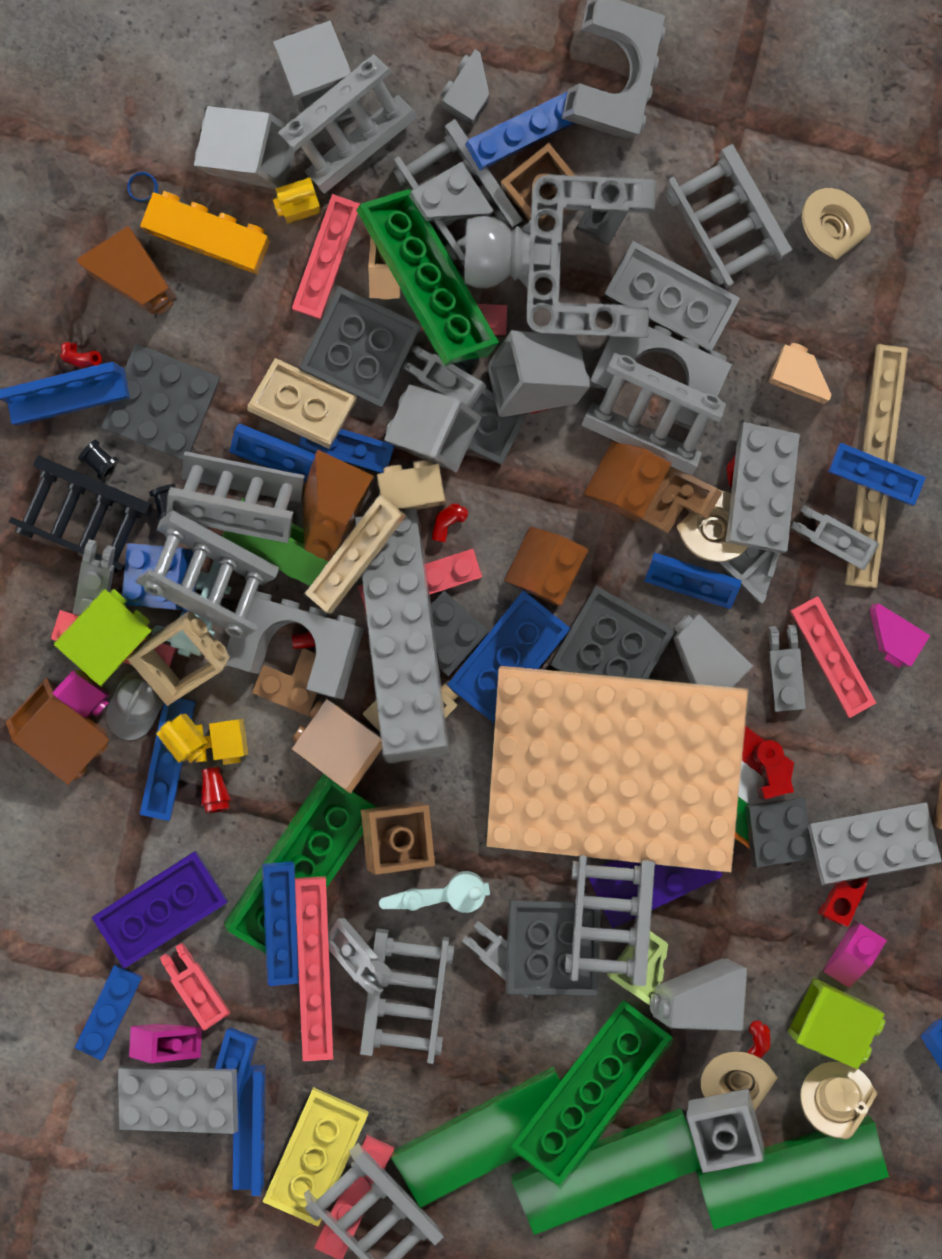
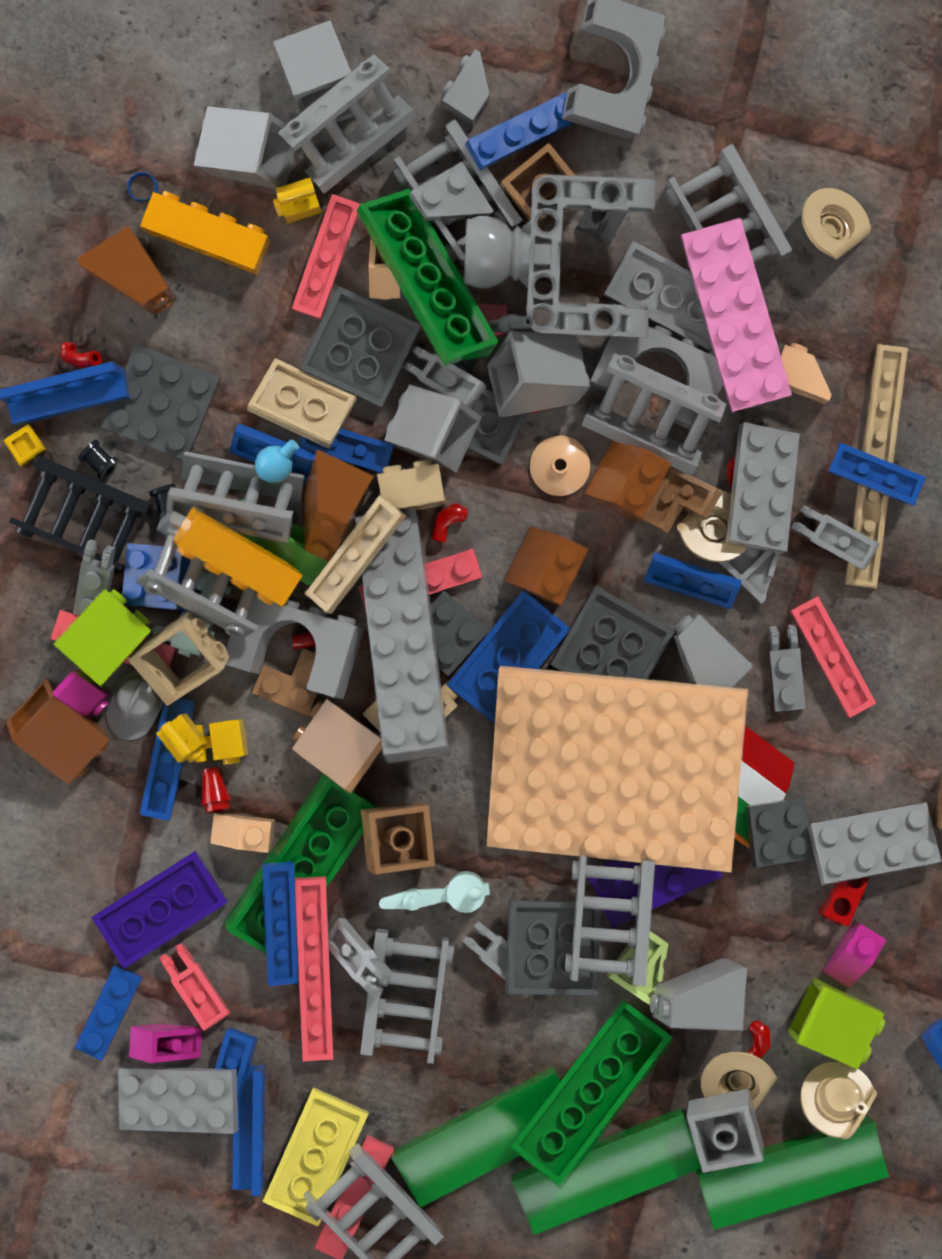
red leg [753,740,794,799] -> none
dark pink slope [869,603,930,669] -> none
none -> yellow tile [3,424,47,467]
none -> light orange brick [173,507,303,607]
none -> light nougat slope [211,813,275,853]
none -> medium azure piece [255,439,299,483]
none -> dark grey bar [488,314,533,334]
none -> light nougat dish [530,436,590,496]
none -> bright pink plate [681,218,792,413]

